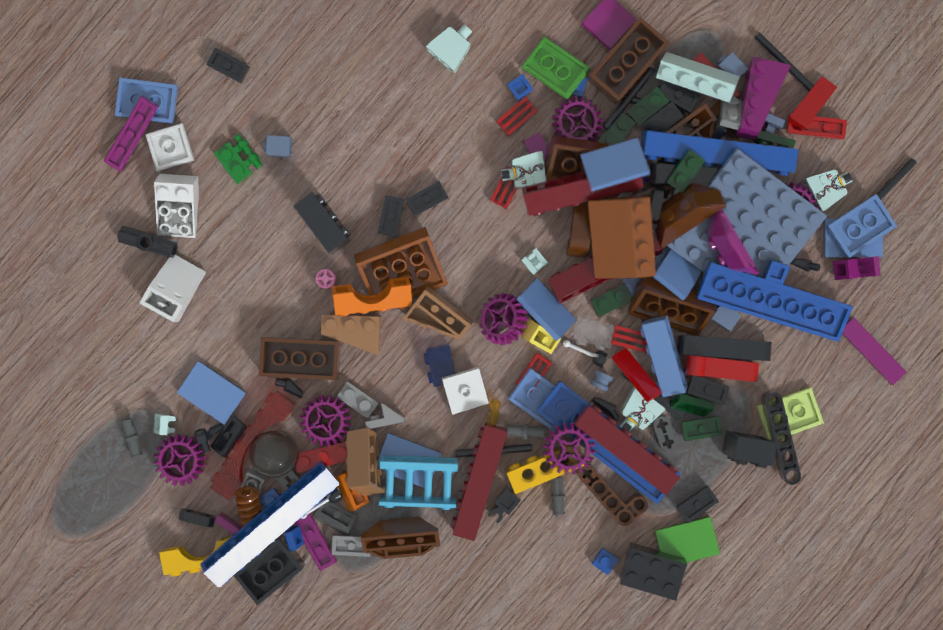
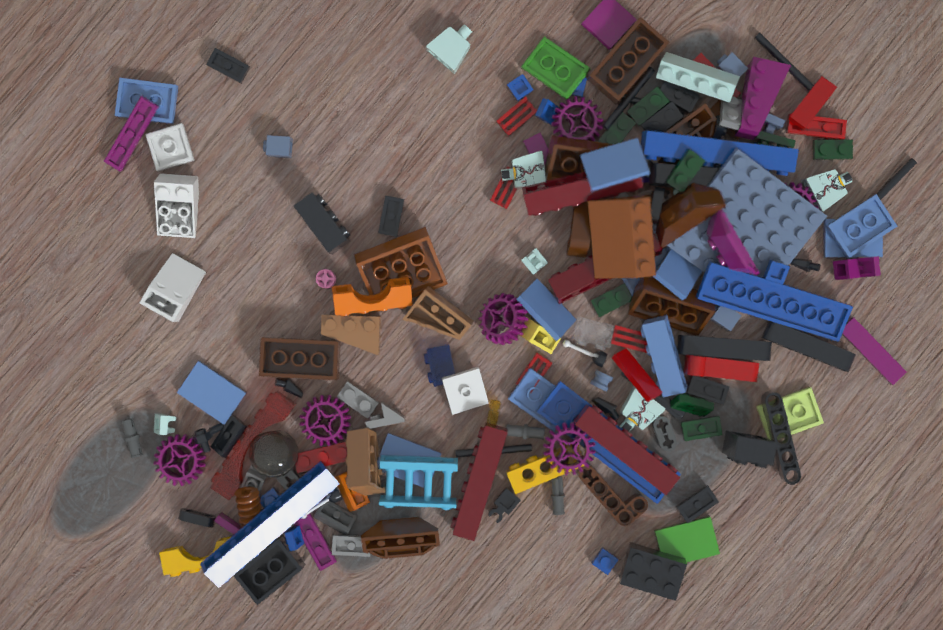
black piece [117,226,178,258] -> none
green plate [214,134,263,185] -> none
black plate [406,181,449,216] -> none
none -> blue plate [535,98,560,125]
none -> black beam [762,321,856,372]
none -> dark green plate [813,139,853,160]

